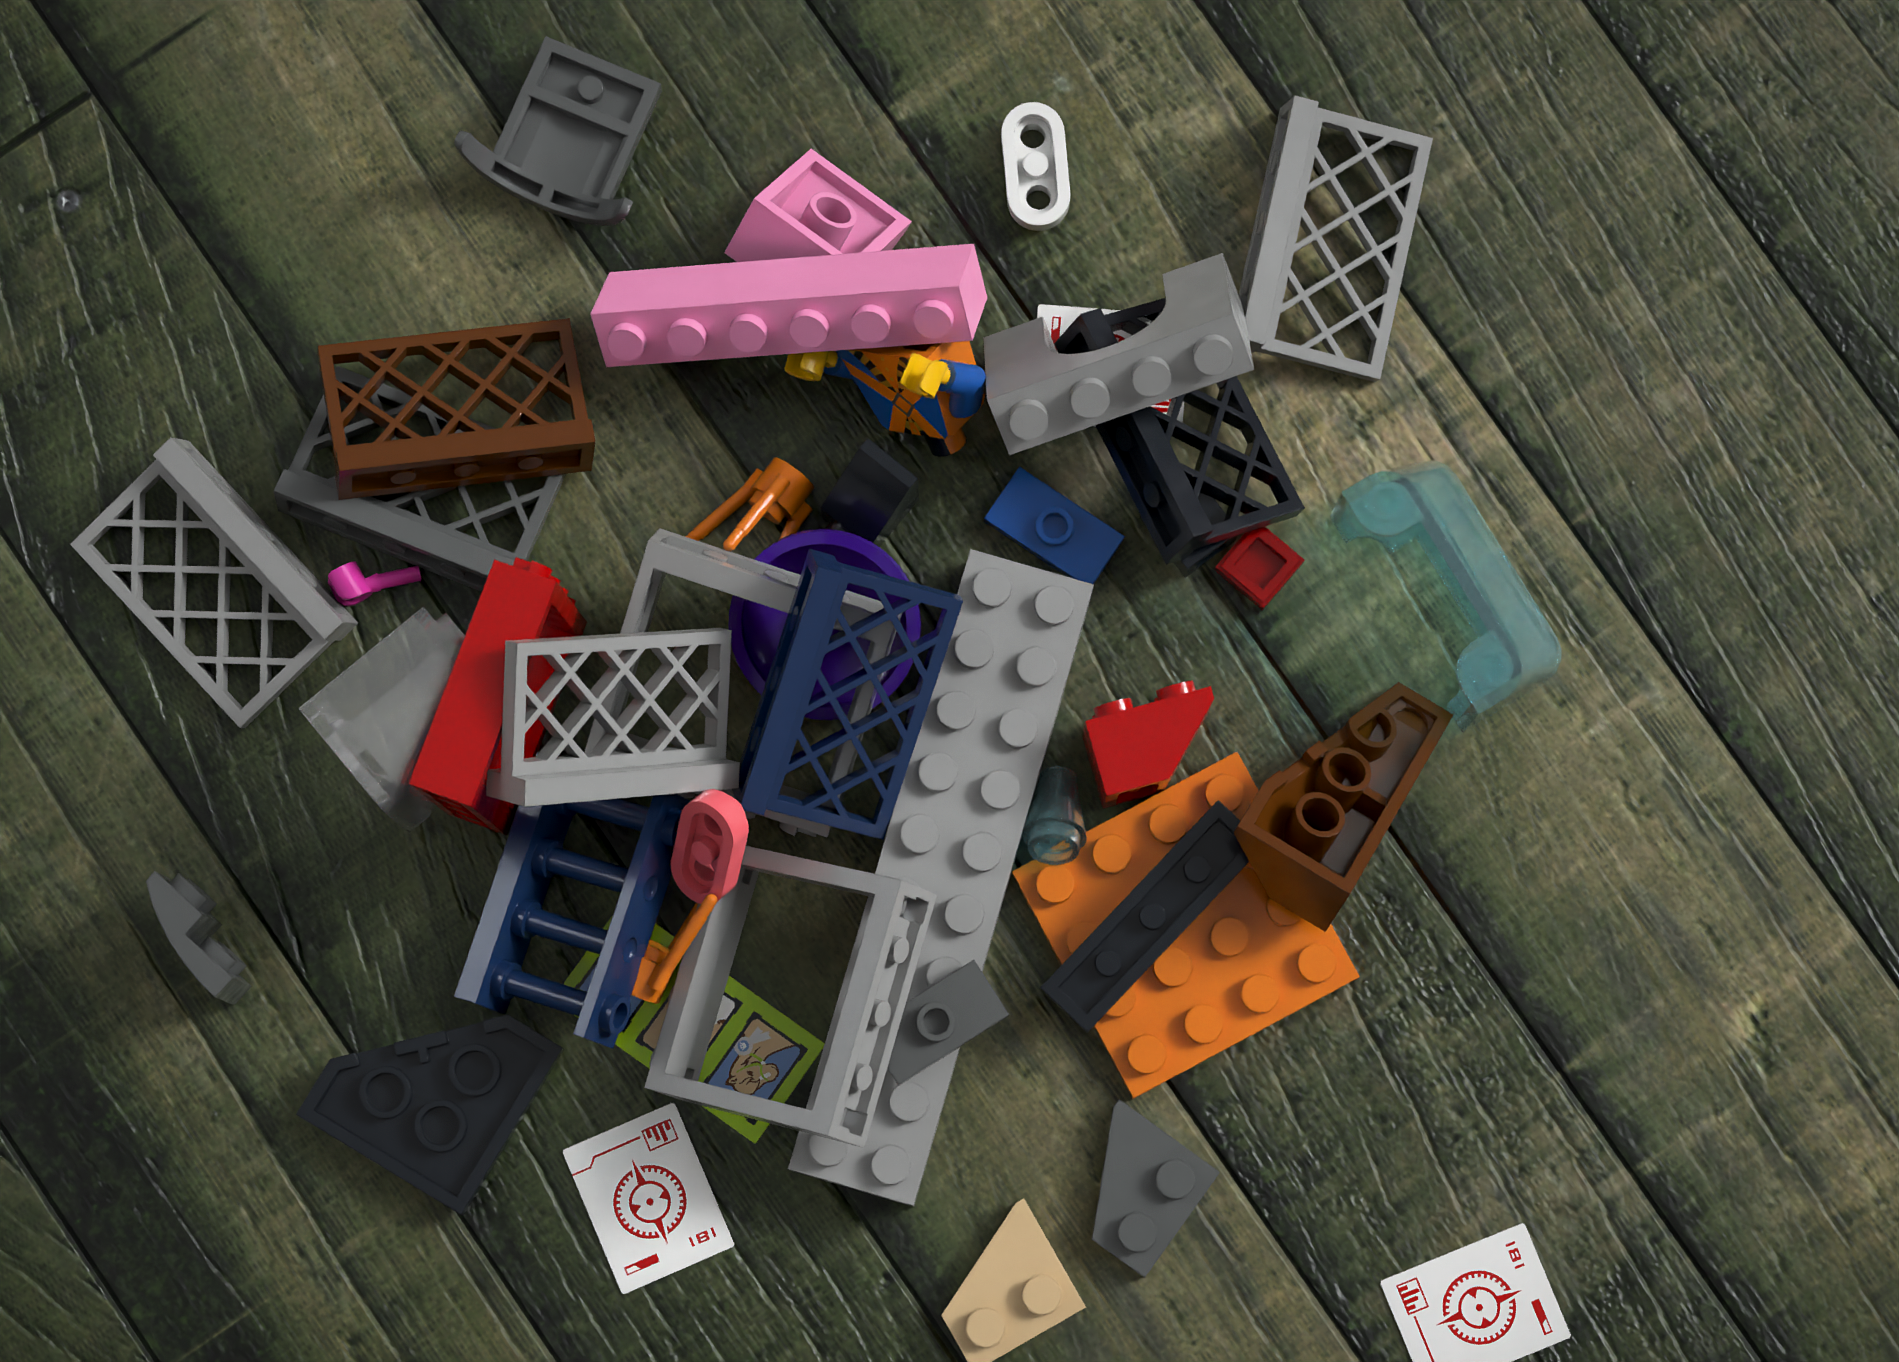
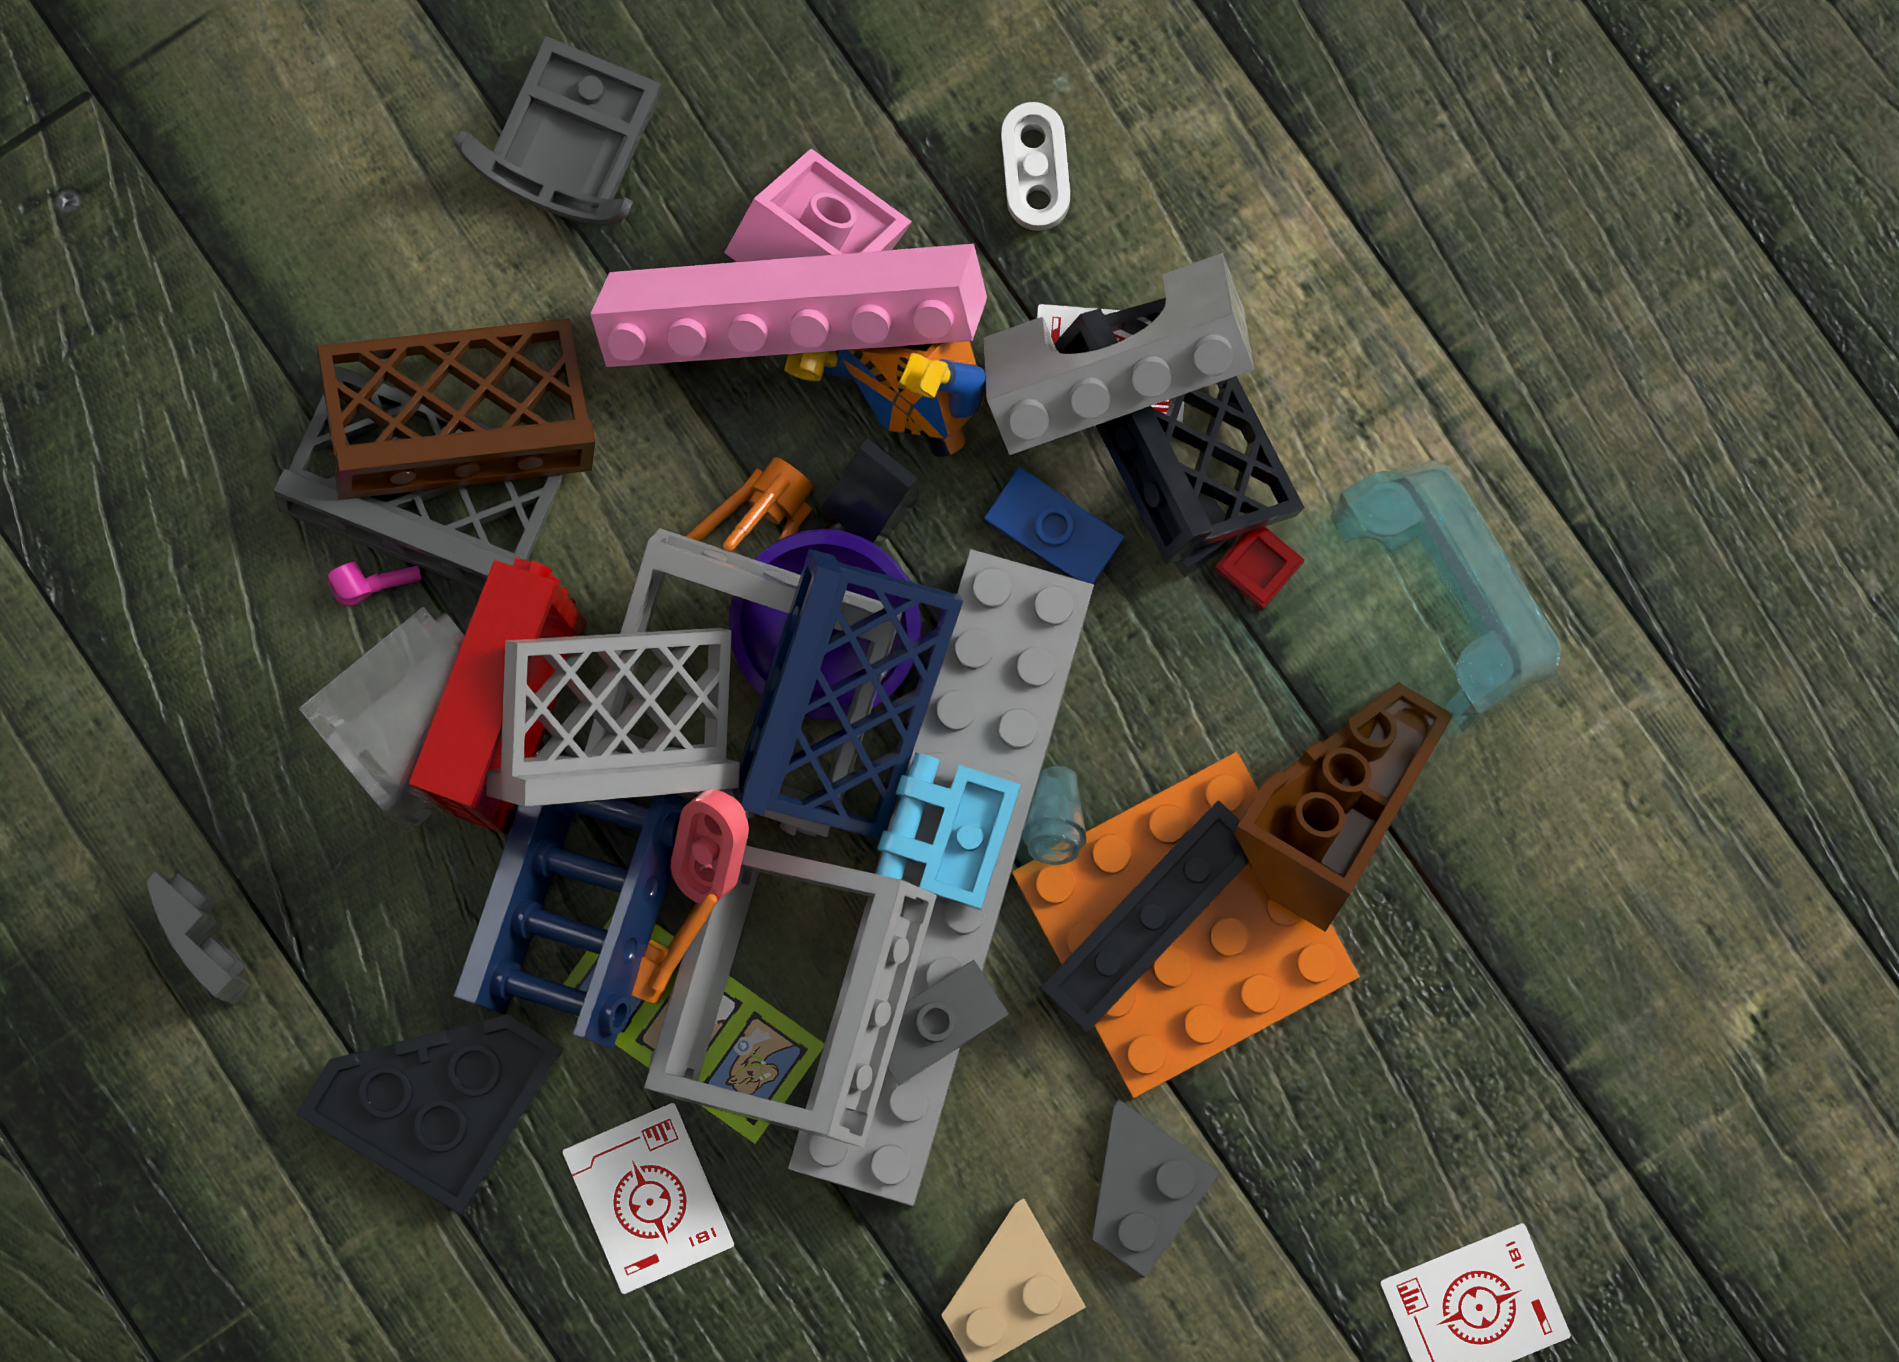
light grey fence [70,437,358,728] -> none
red slope [1082,681,1214,809] -> none
light grey fence [1238,95,1433,382] -> none
none -> medium azure plate [876,752,1021,911]

